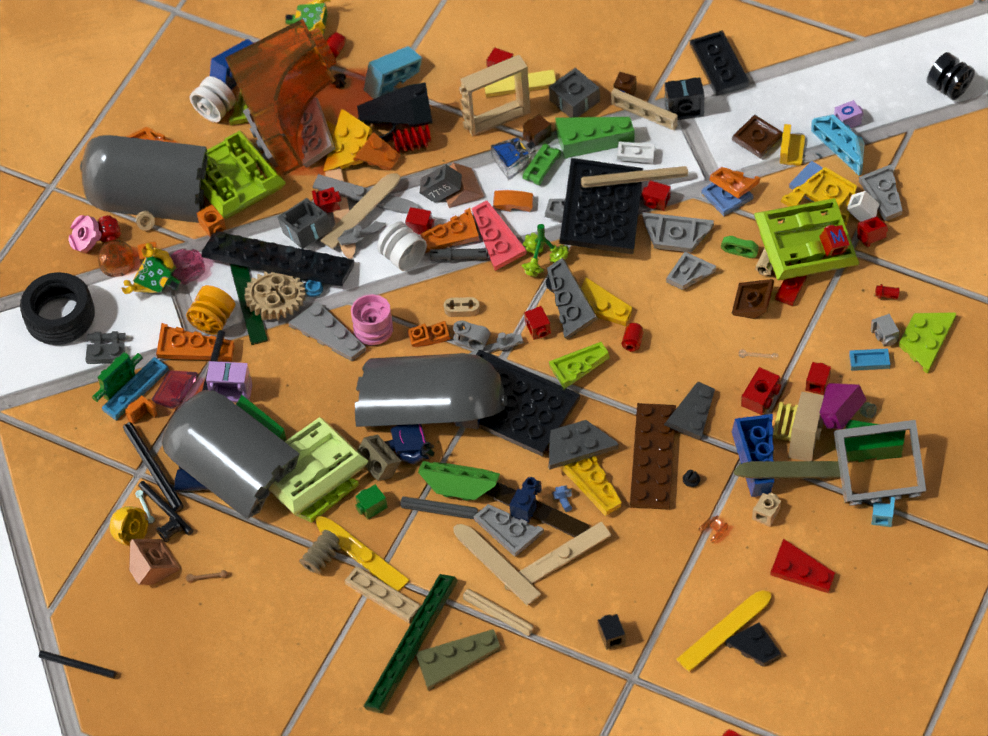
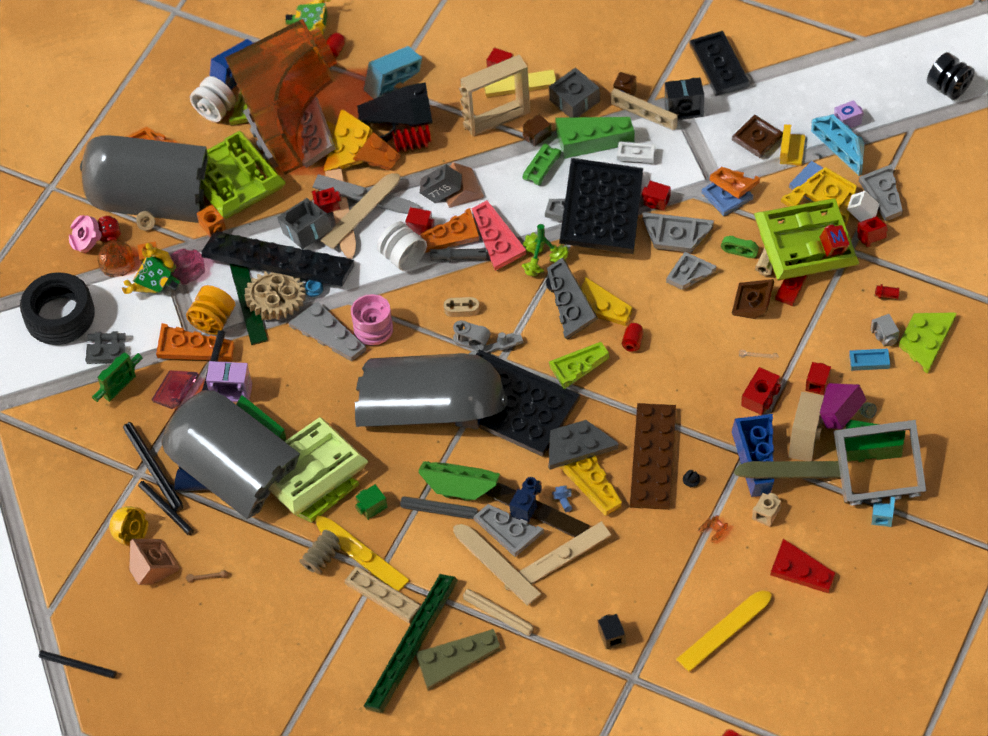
dark azure tile [102,357,169,421] -> none
orange bracket [125,395,158,424] -> none
light aqua hinge [135,490,155,524] -> none
black bush [156,517,182,543] -> none
black piece [331,73,346,89] -> none
light grey piece [337,221,386,246] -> none
dark tan brick [357,435,401,481] -> none
dark blue torso [384,424,435,465] -> none
orange slope [408,321,451,347] -> none
torso [491,137,537,180] -> none
orange slope [493,190,533,212] -> none
red brick [524,306,551,340] -> none
tan axle [581,166,688,188] -> none
dark grey wing [664,382,715,440] -> none
black wing [725,623,781,667] -> none
light yellow tile [773,402,798,441] -> none

